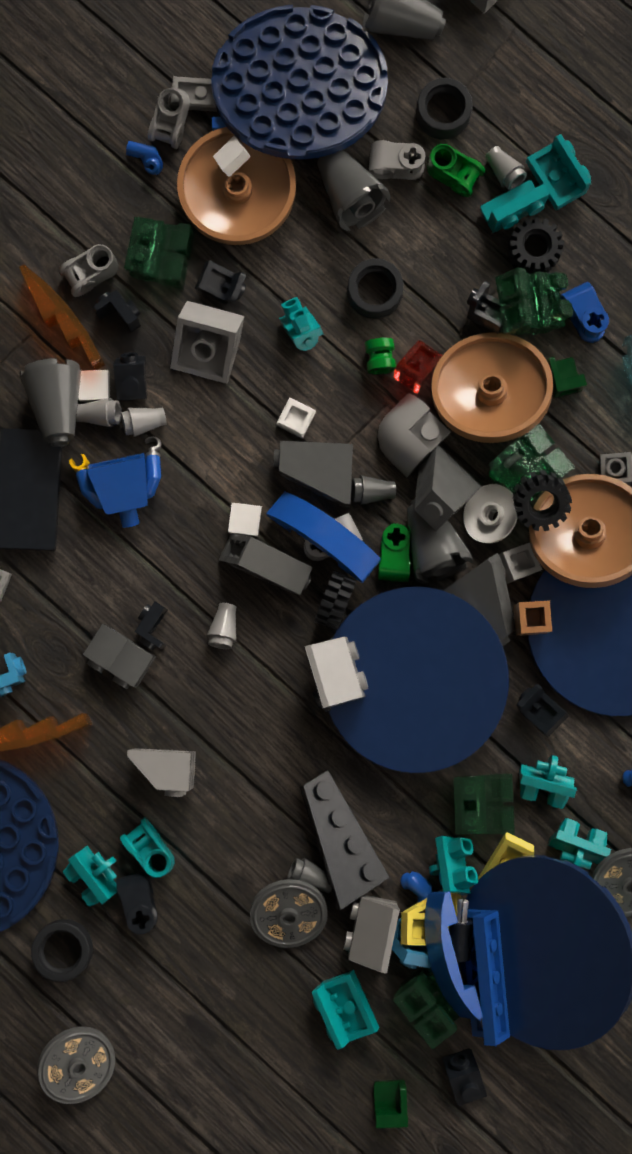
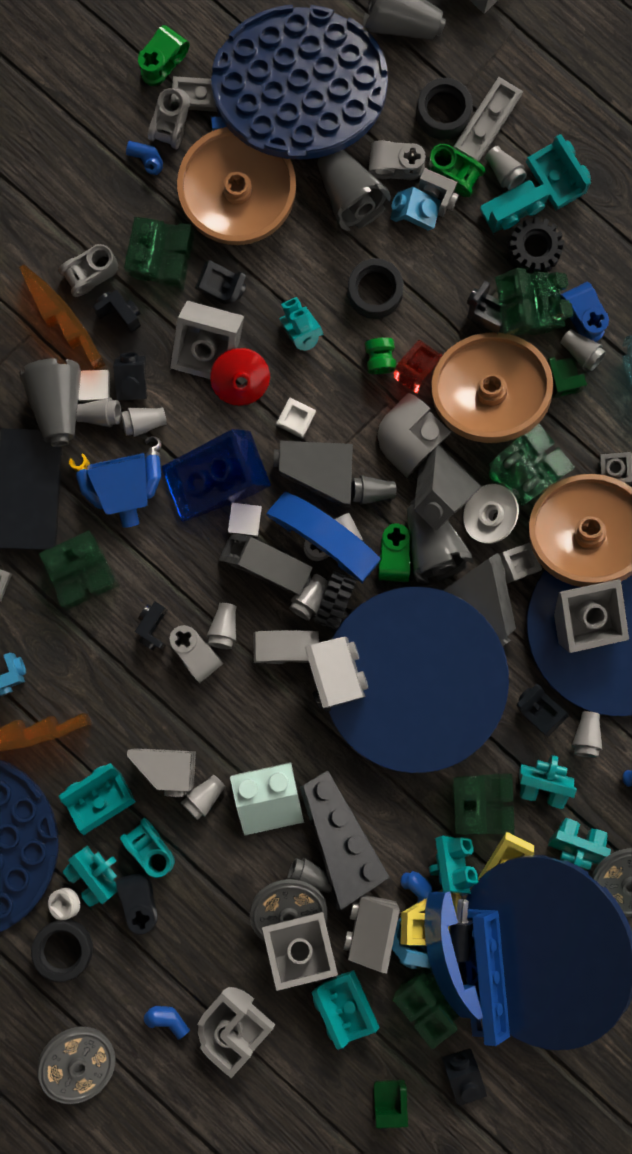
dark grey brick [83,624,157,689] -> none
white tile [213,136,250,177] -> none
black tyre [513,470,572,531] -> none
medium nougat brick [514,601,552,636] -> none
none -> clear green hips [39,530,120,610]
none -> white tile [48,888,80,921]
none -> teal bracket [58,763,136,835]
none -> green piece [138,25,190,86]
none -> blue arm [144,1006,190,1040]
none -> clear blue slope [161,429,271,521]
none -> light grey piece [169,625,223,683]
none -> light grey cone [181,774,226,820]
none -> light grey brick [197,987,275,1078]
none -> red dish [210,348,270,406]
none -> light aqua slope [230,762,304,836]
none -> light grey slope [253,630,319,664]
none -> light grey slope [262,912,338,991]
none -> light grey cone [289,574,329,621]
none -> dark azure bracket [390,187,441,230]
none -> light grey bracket [418,168,459,217]
none -> light grey tile [453,77,523,162]
none -> light grey slope [554,579,629,653]
none -> light grey cone [560,329,606,371]
none -> light grey cone [572,711,603,758]

